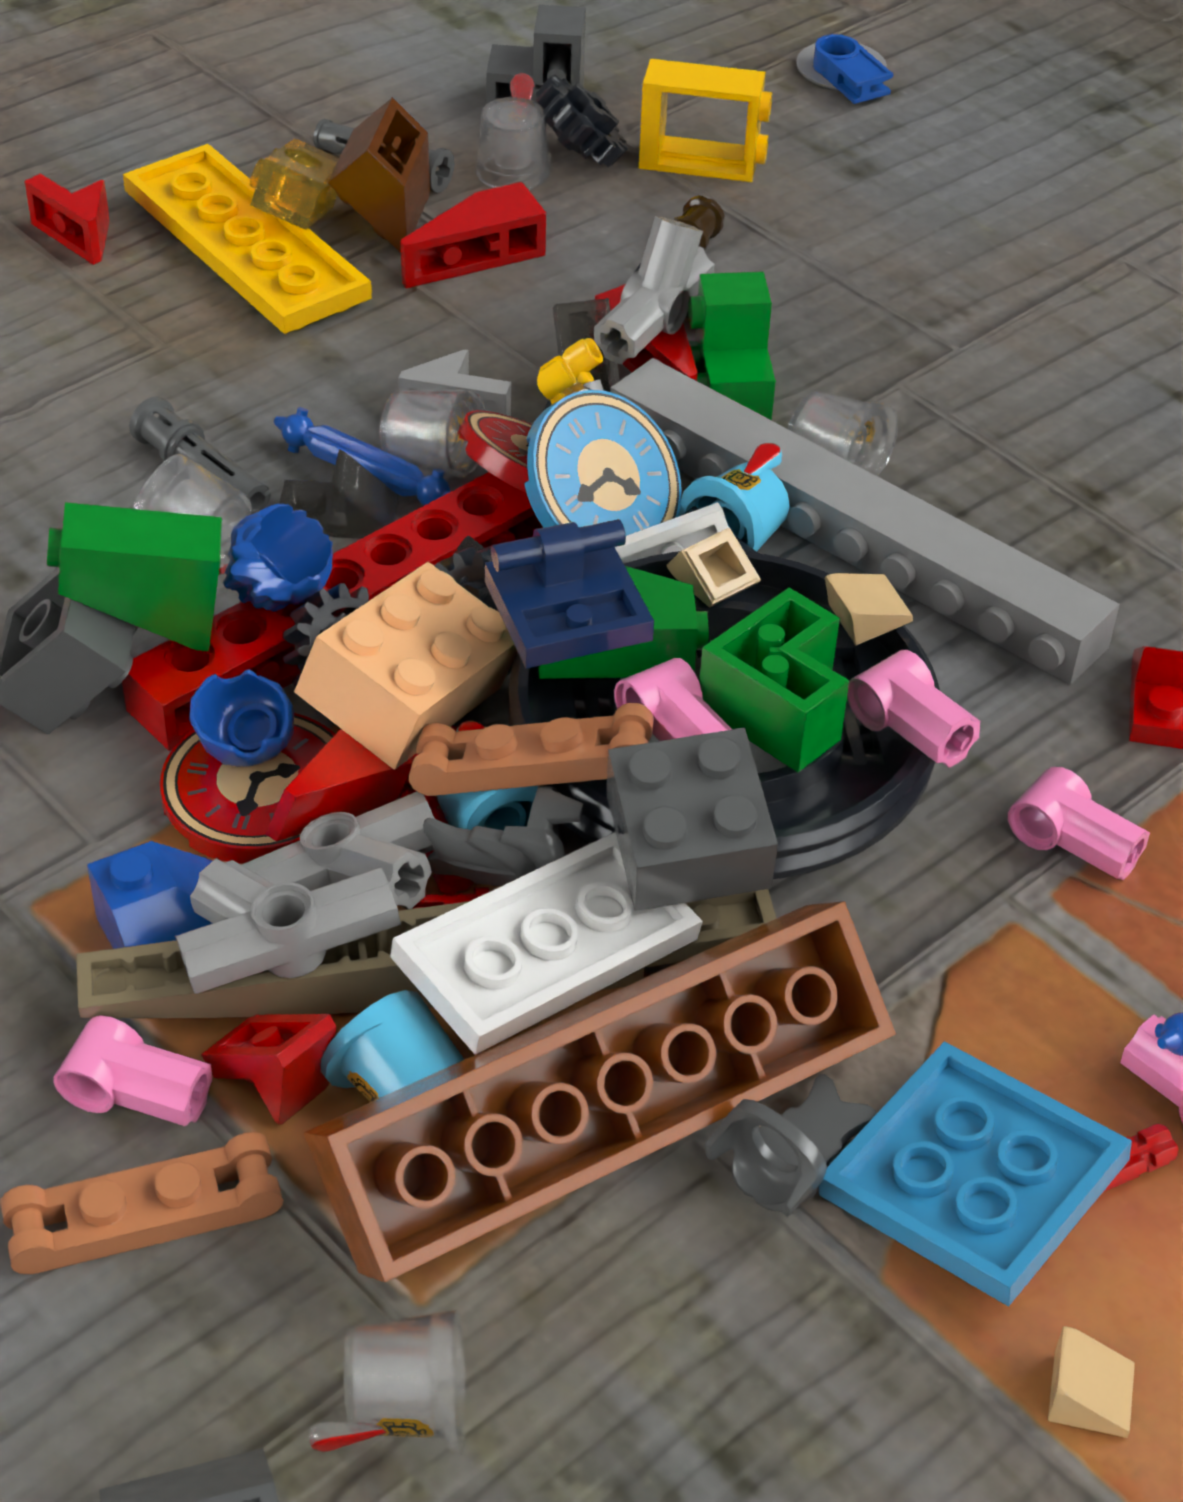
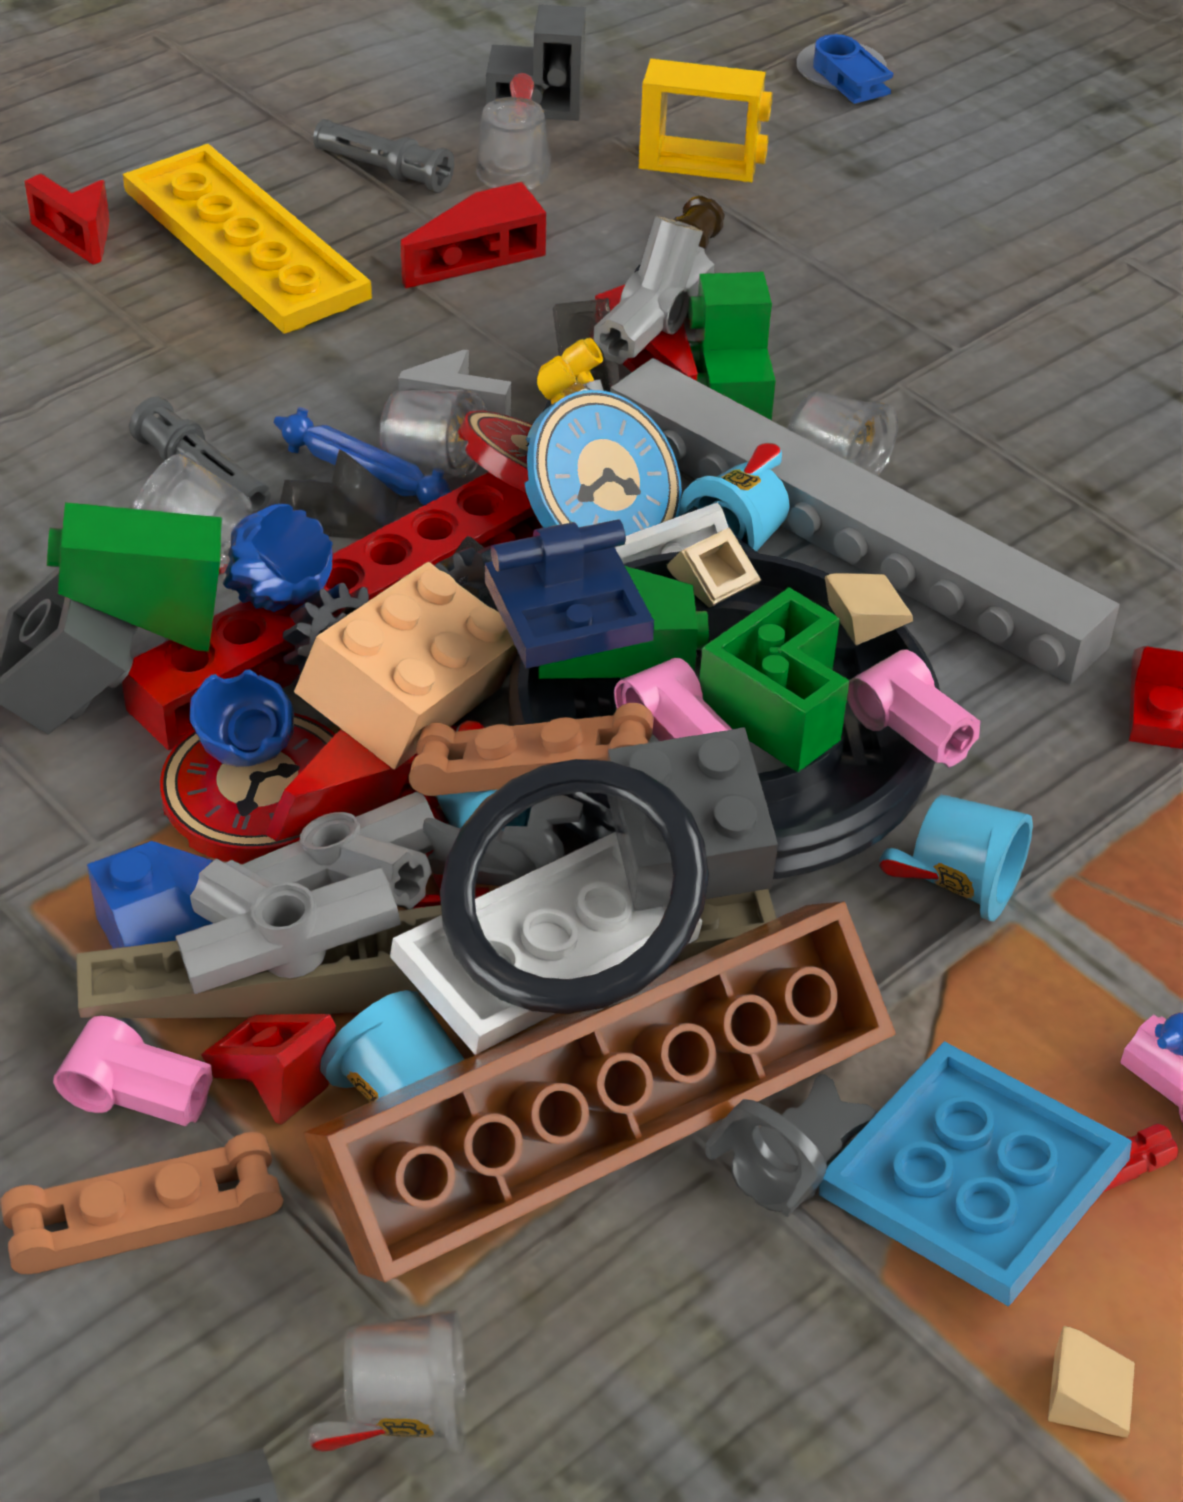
clear yellow brick [250,138,339,230] -> none
reddish brown slope [328,97,430,253] -> none
black gear [535,75,628,167] -> none
bright pink piece [1008,767,1150,880] -> none
none -> black wedge [440,759,709,1014]
none -> medium azure hat [879,794,1033,922]

